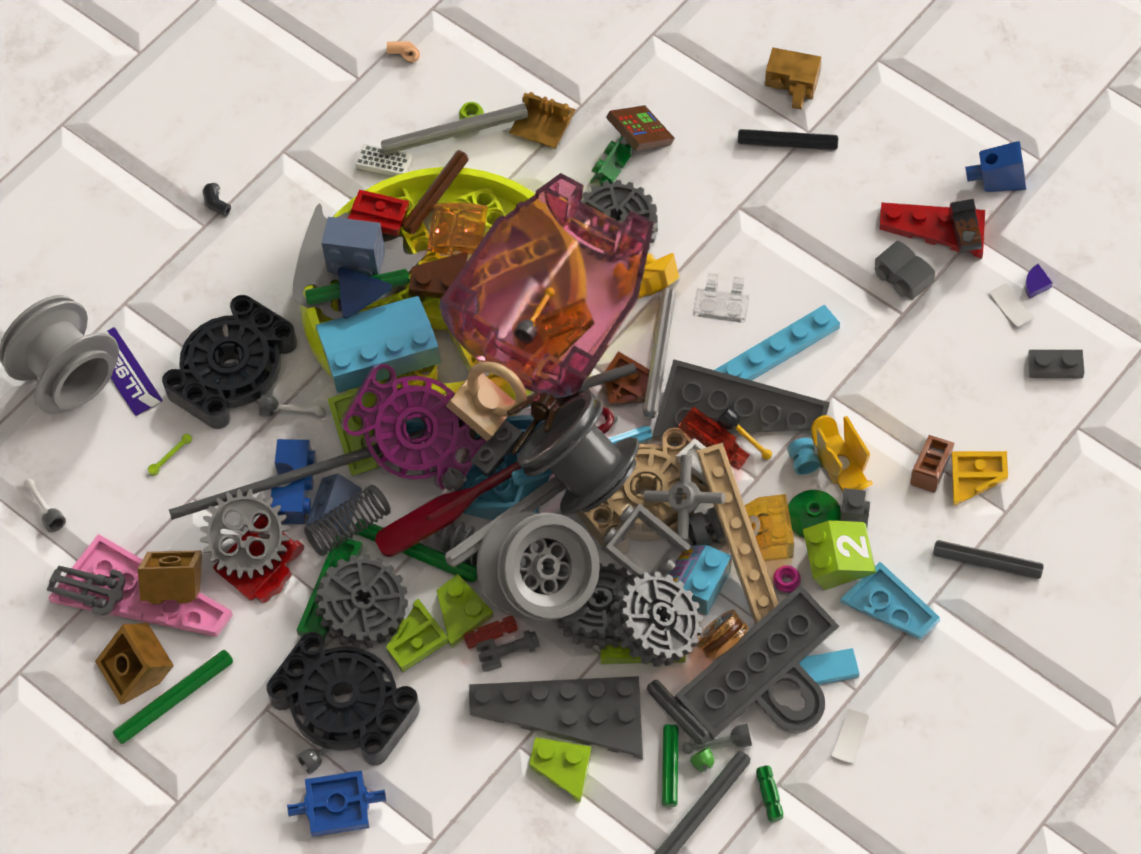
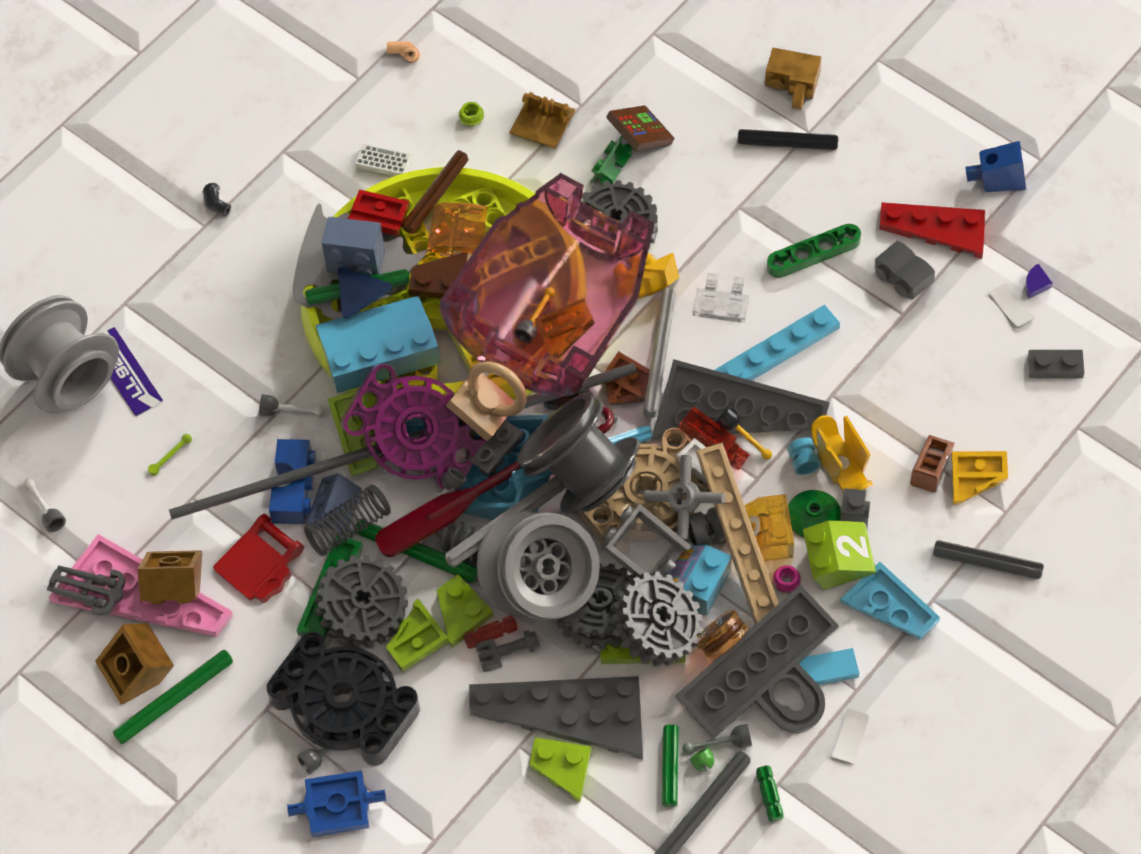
black piece [162,295,297,429] -> none
light grey gear [200,489,290,579] -> none
light grey axle [381,103,528,155] -> none
dark brown plant [507,392,560,455] -> none
dark grey axle [647,680,710,745] -> none
black leg [948,199,982,253] -> none
none -> green beam [767,223,861,278]

